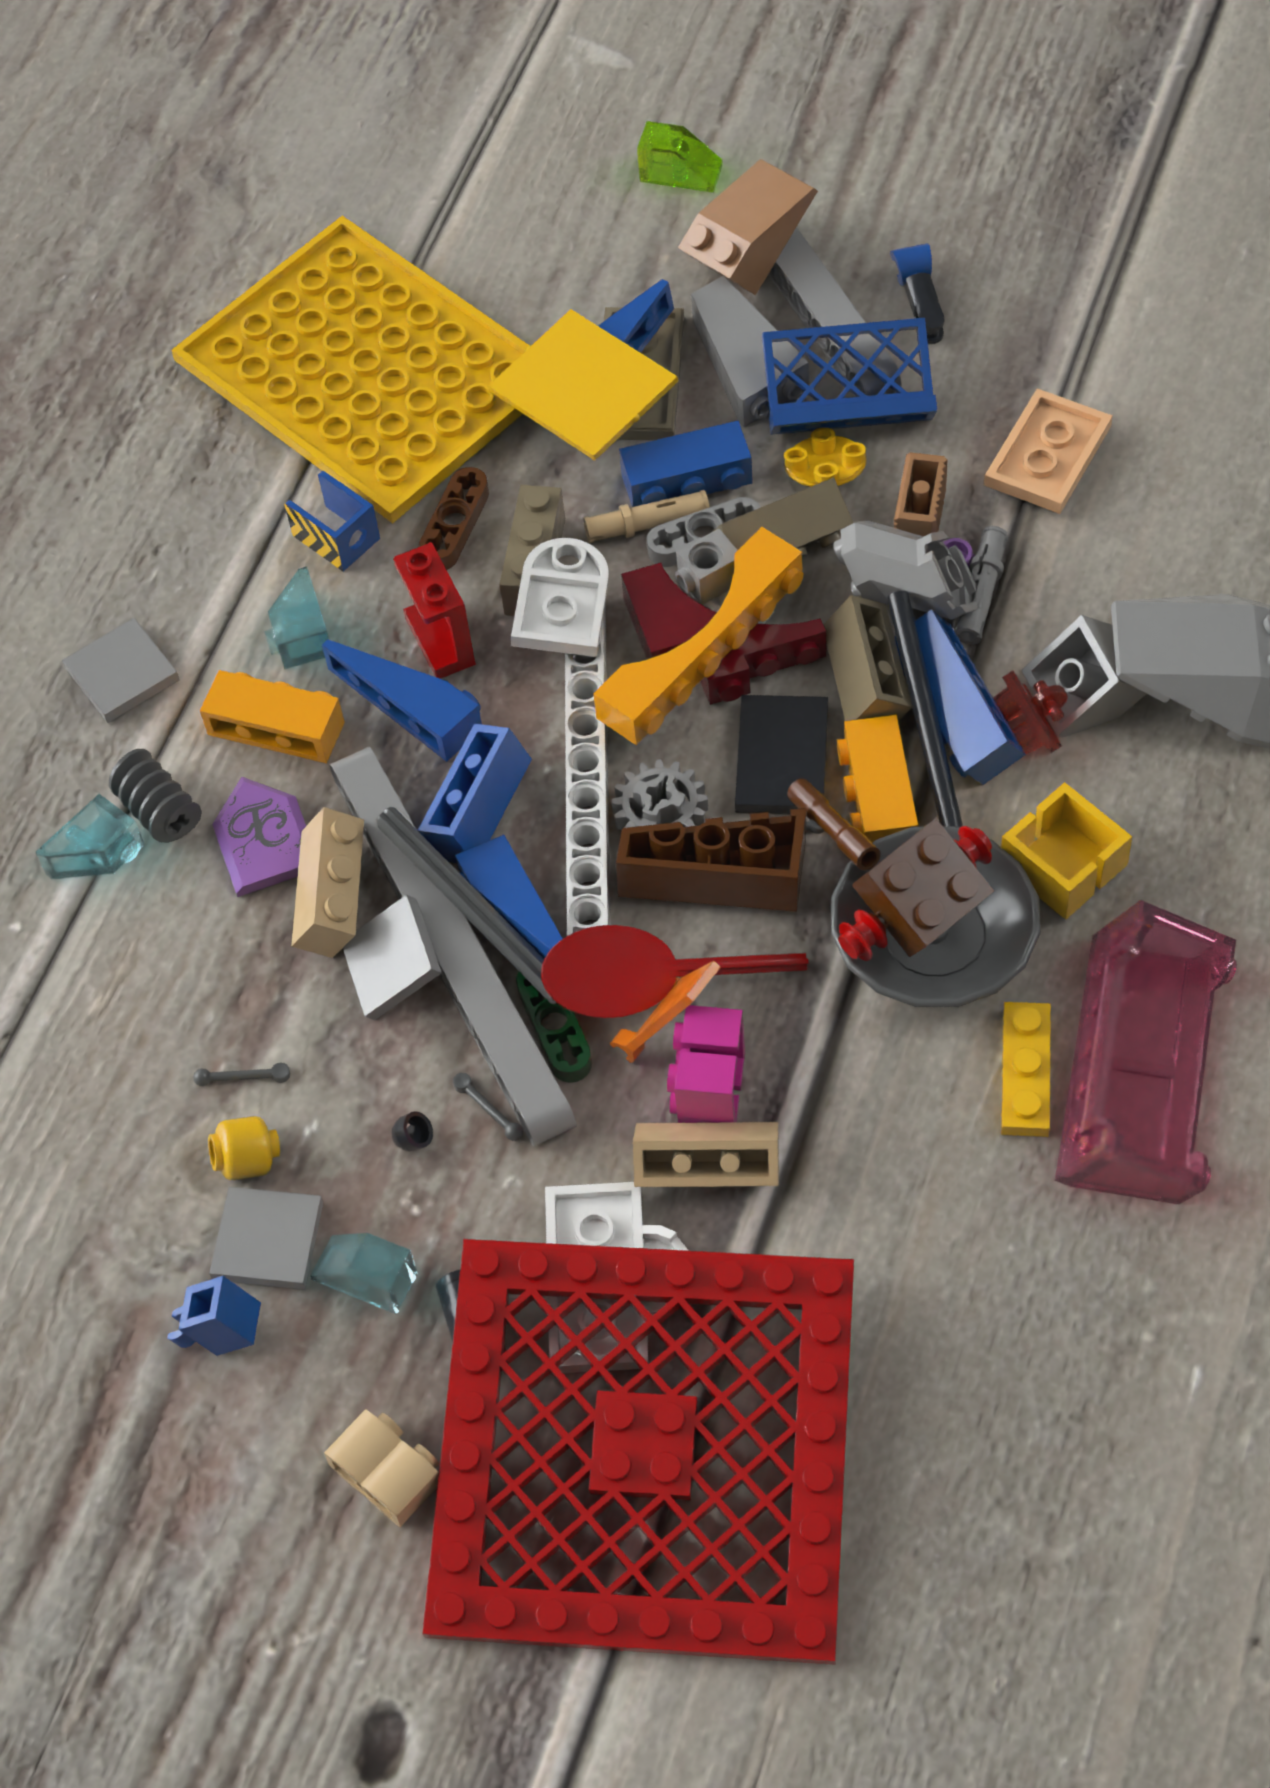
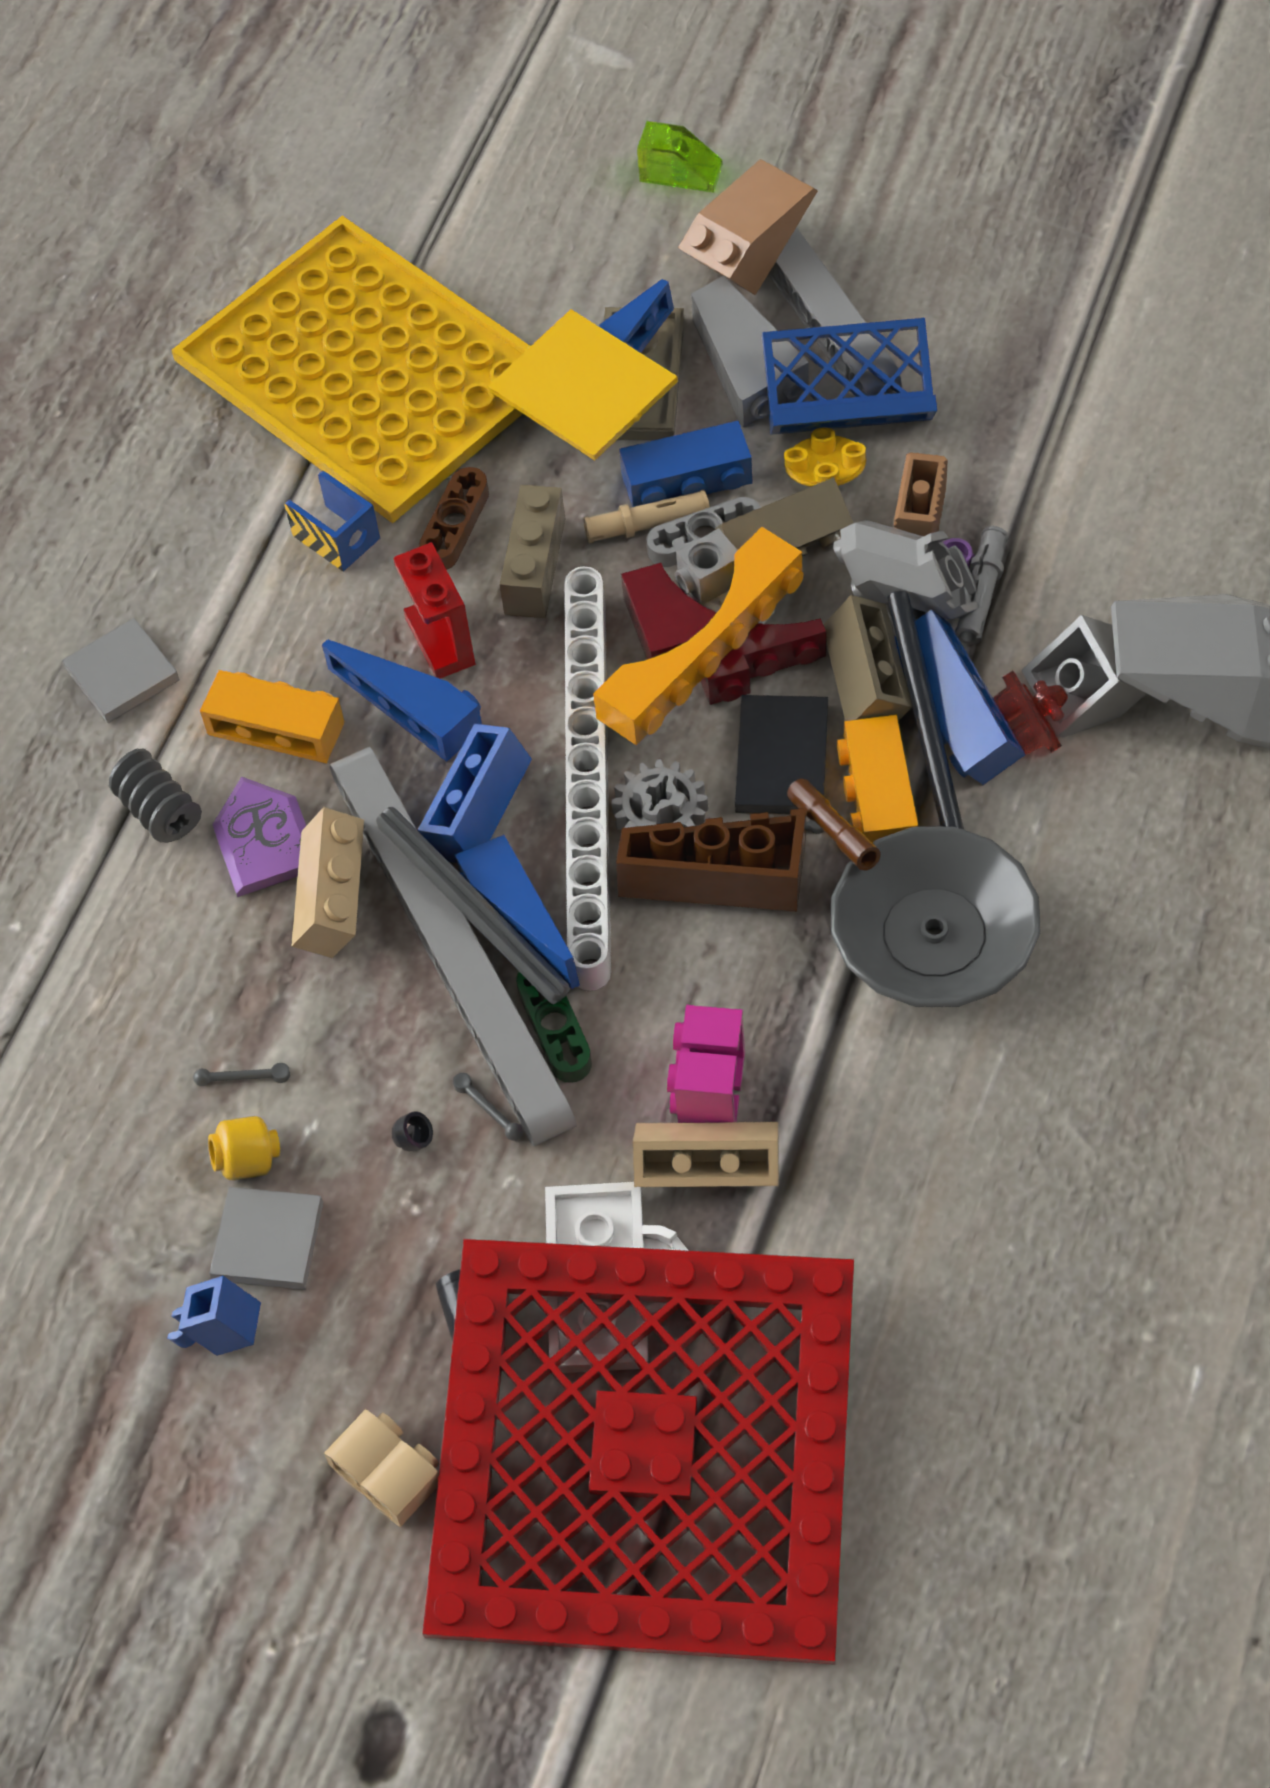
clear light blue slope [36,793,145,879] -> none
clear light blue slope [264,566,329,669] -> none
clear light blue slope [310,1233,418,1314] -> none
tile [343,894,442,1020] -> none
white plate [511,538,609,657] -> none
red piece [541,925,809,1018] -> none
orange flag [610,961,721,1063] -> none
reddish brown brick [838,818,994,961] -> none
piece [890,243,945,344] -> none
light nougat plate [984,388,1113,514] -> none
yellow piece [1001,782,1132,920] -> none
yellow plate [1001,1002,1051,1137] -> none
clear pink windscreen [1055,900,1237,1205] -> none

